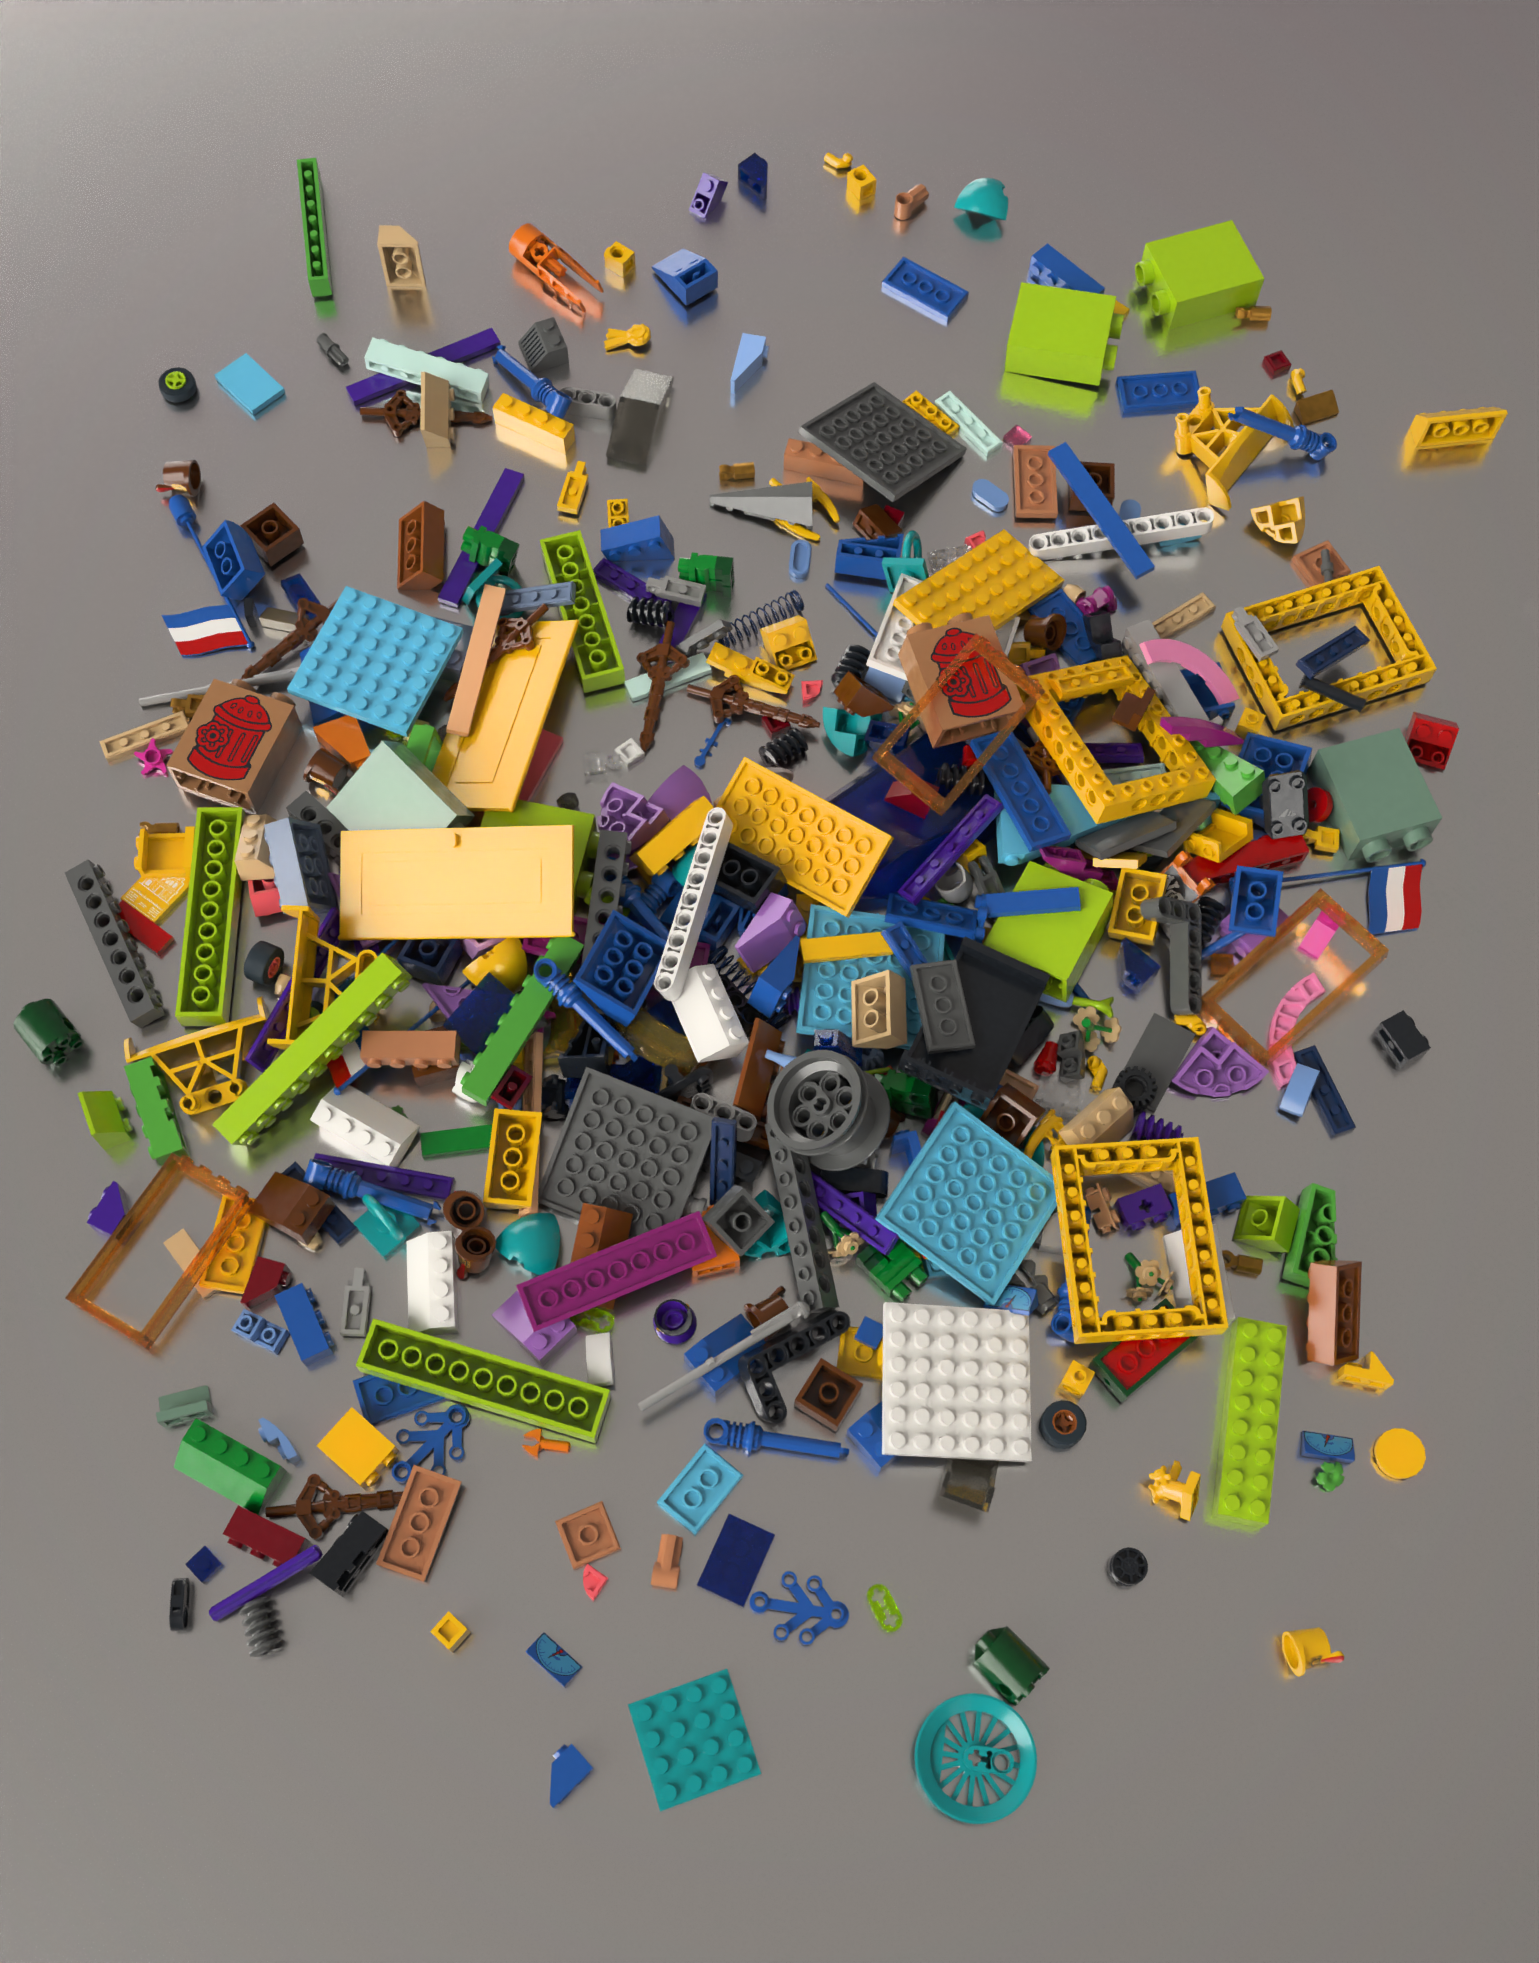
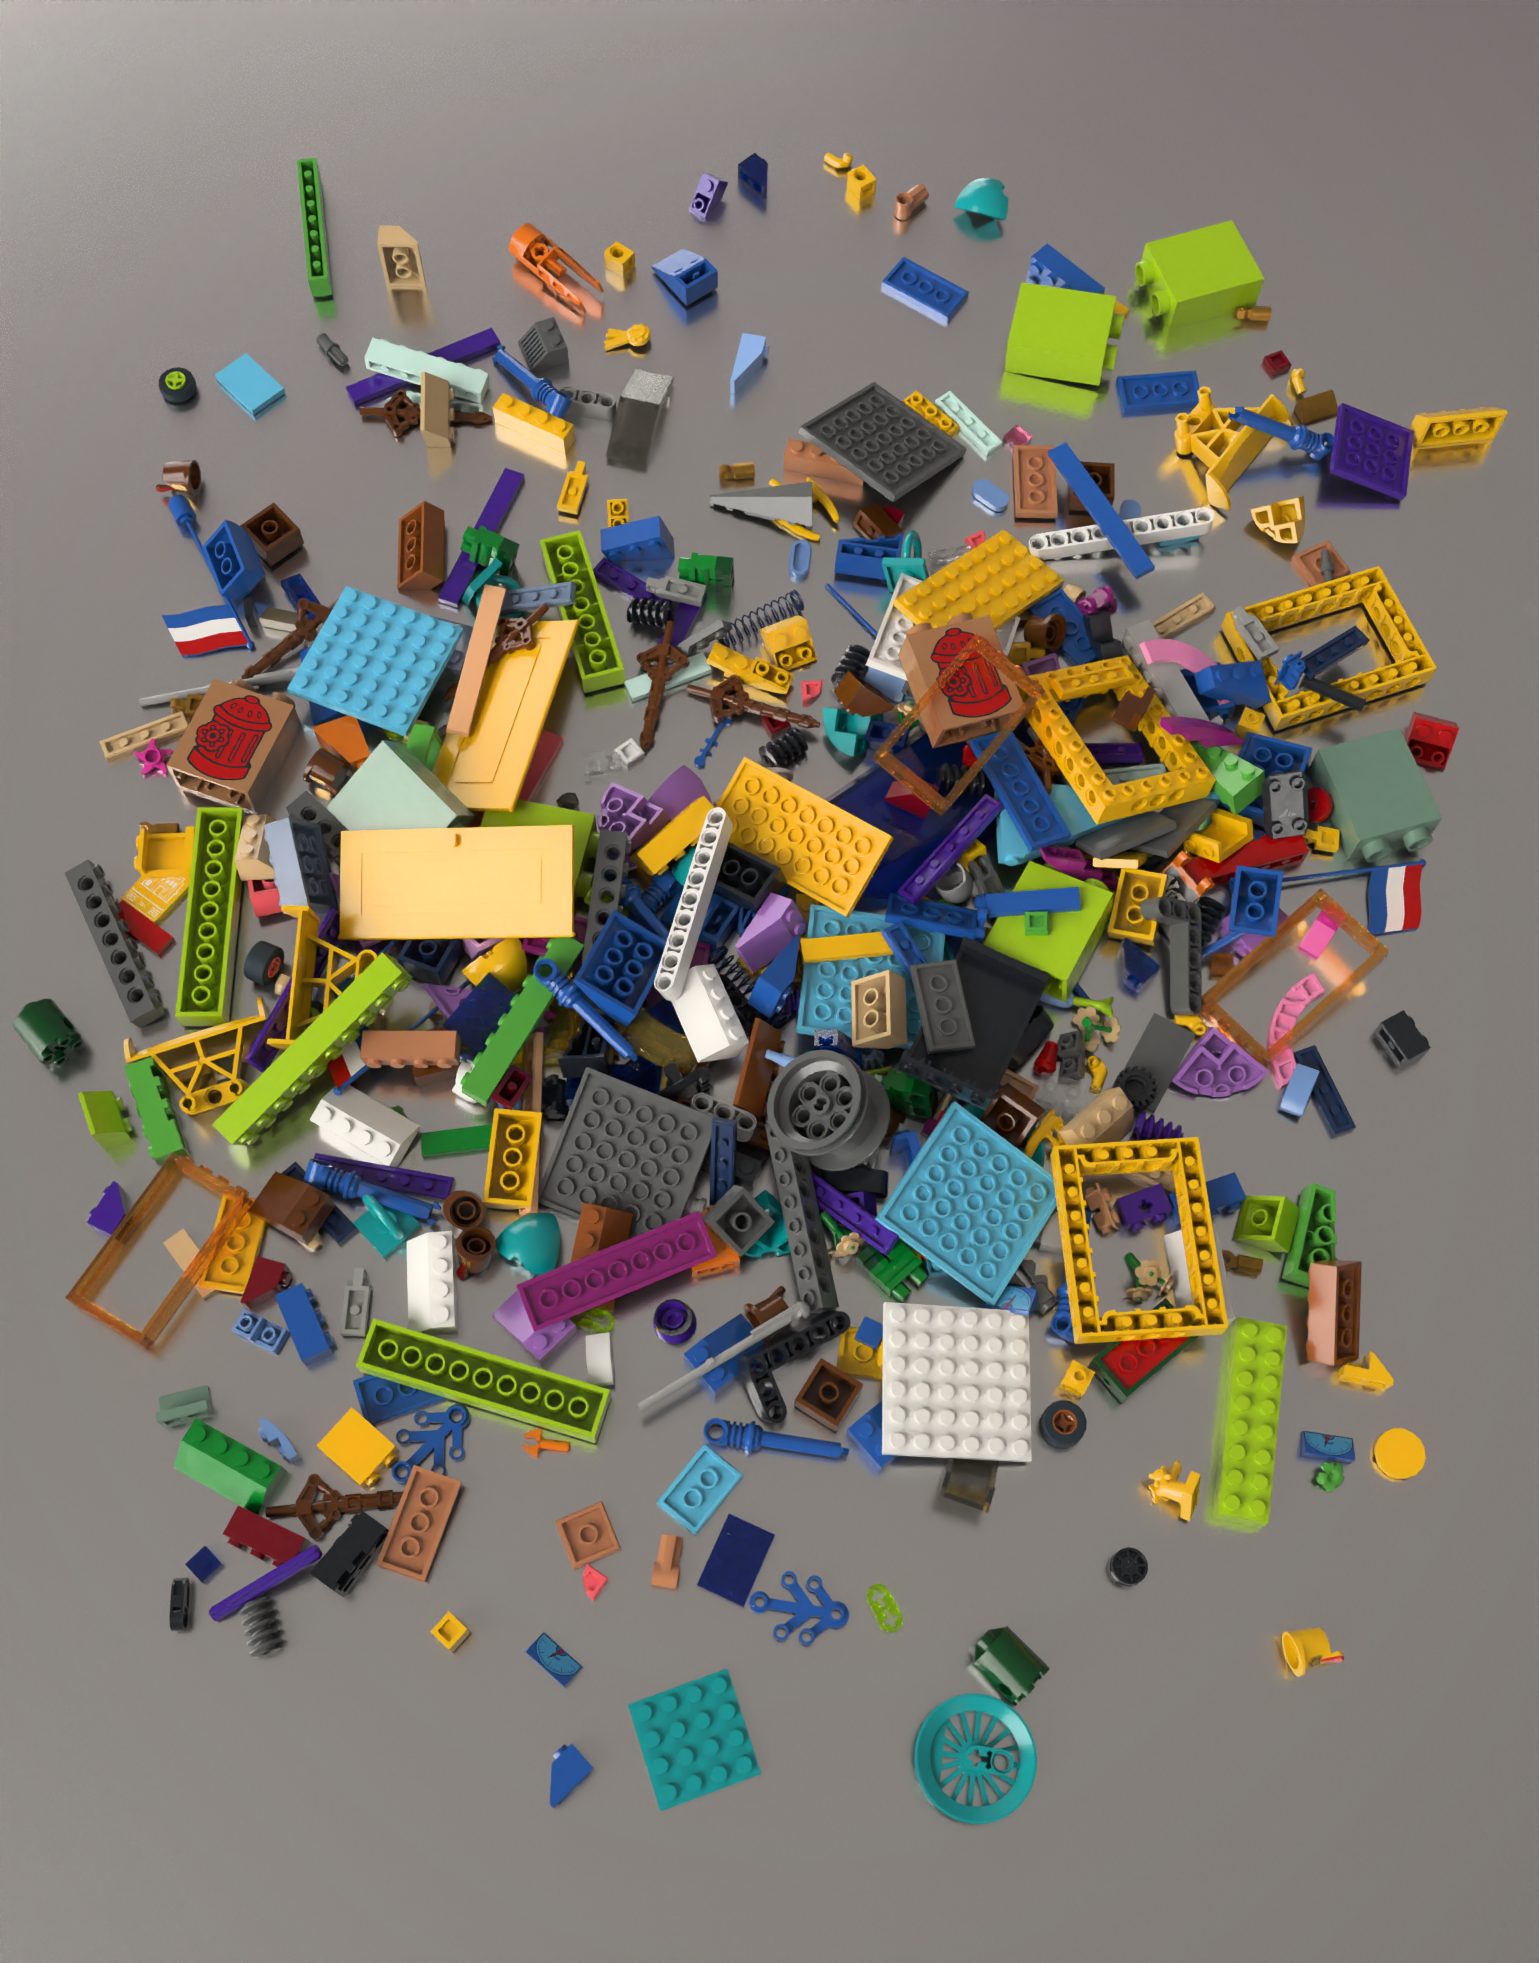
none -> bright green tile [1025,911,1048,935]
none -> blue wedge [1194,660,1271,709]
none -> blue hinge [1274,650,1306,690]
none -> dark purple plate [1329,403,1414,500]

